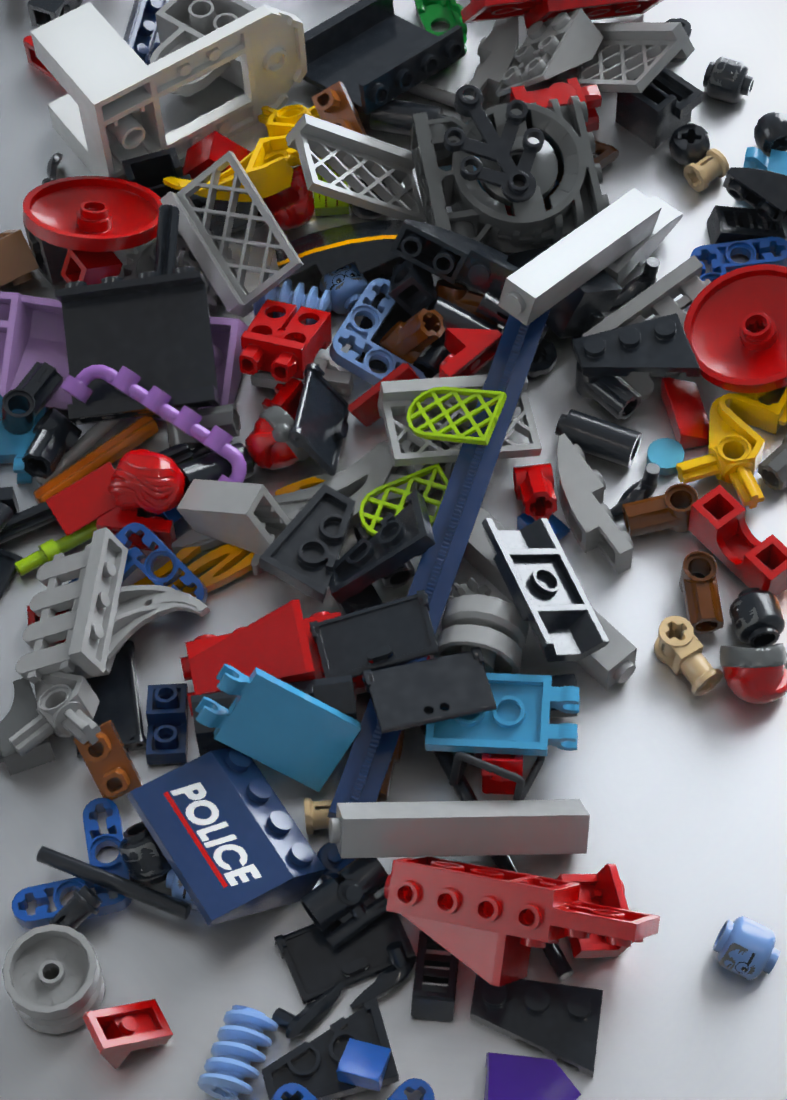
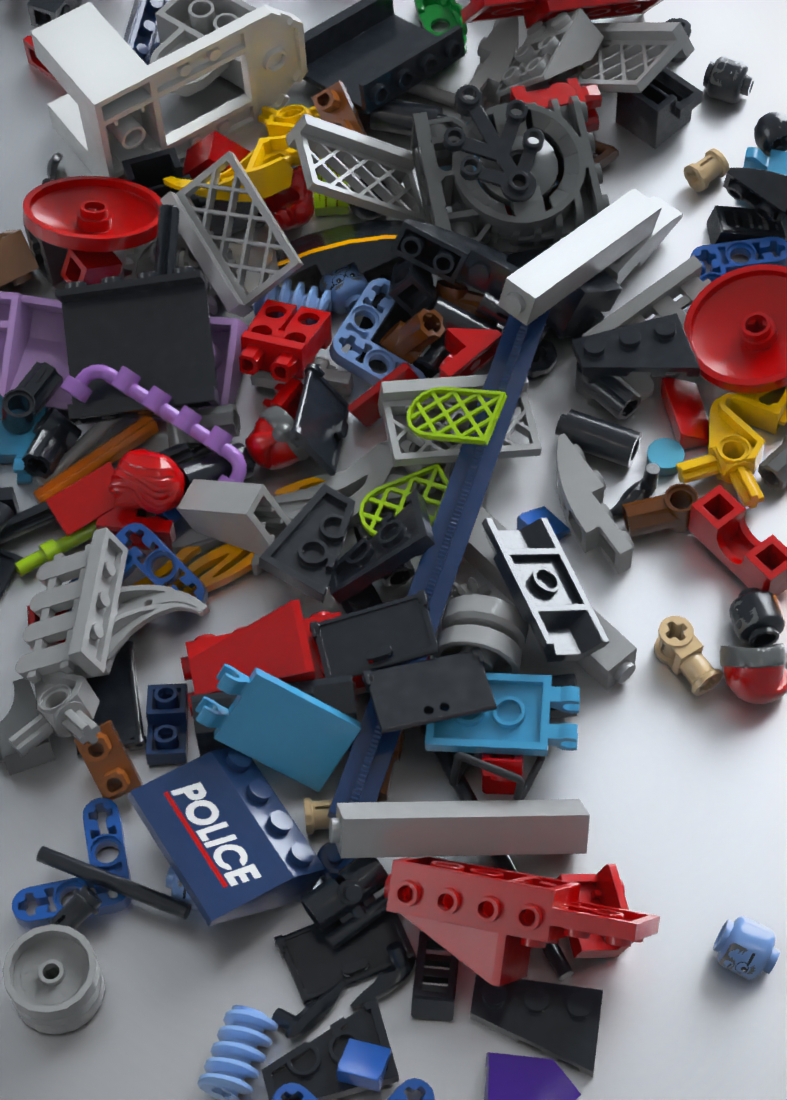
red slope [82,999,173,1069] -> none
black head [119,821,172,885] -> none
red piece [513,463,557,521] -> none
black bar [612,257,660,307] -> none
black piece [669,123,712,166] -> none
reddish brown piece [679,551,724,634] -> none

